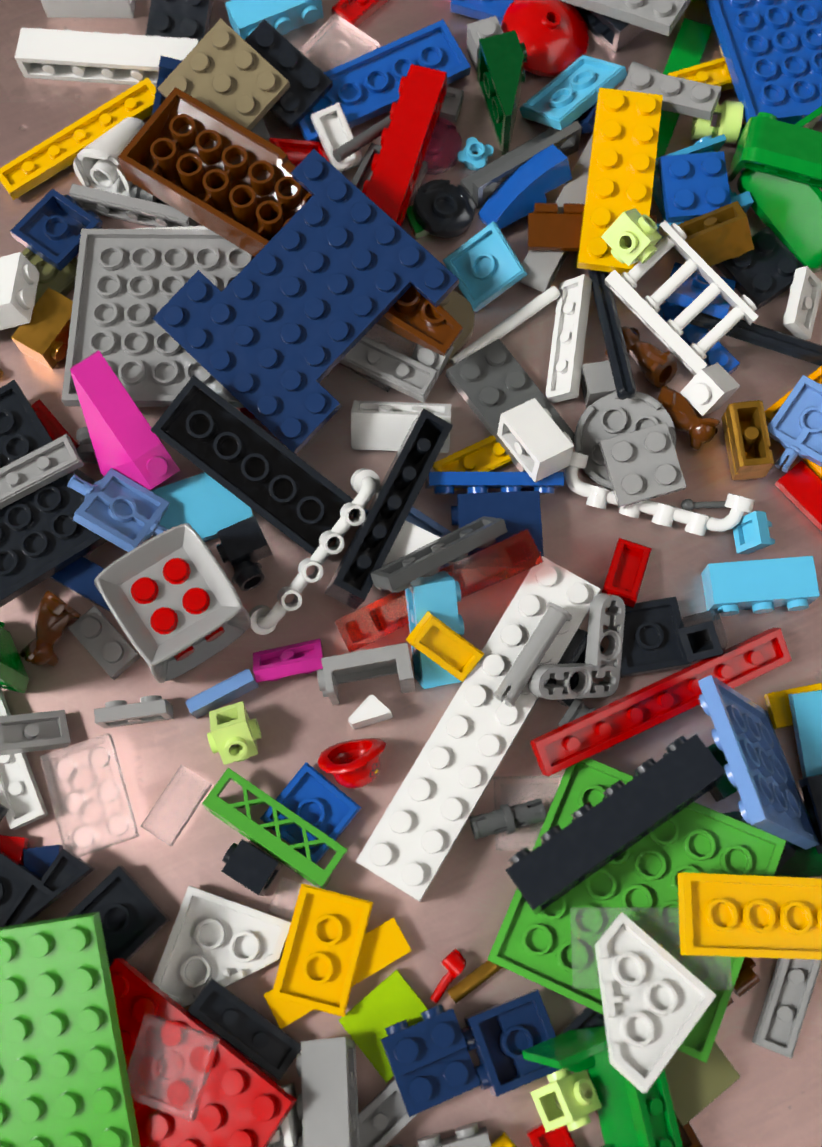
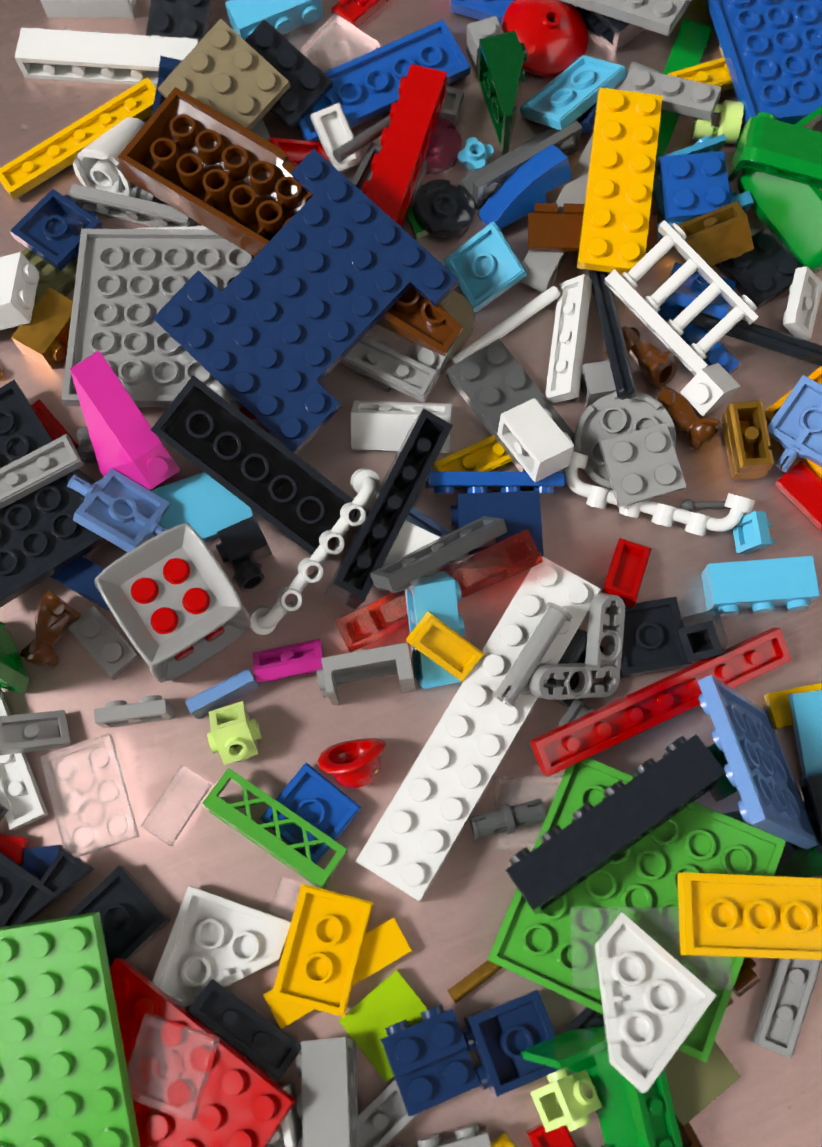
black brick [222,839,283,896] -> none
white slope [348,694,393,730] -> none
red hand [430,949,466,1003] -> none
yellowish green brick [601,208,662,266] -> none

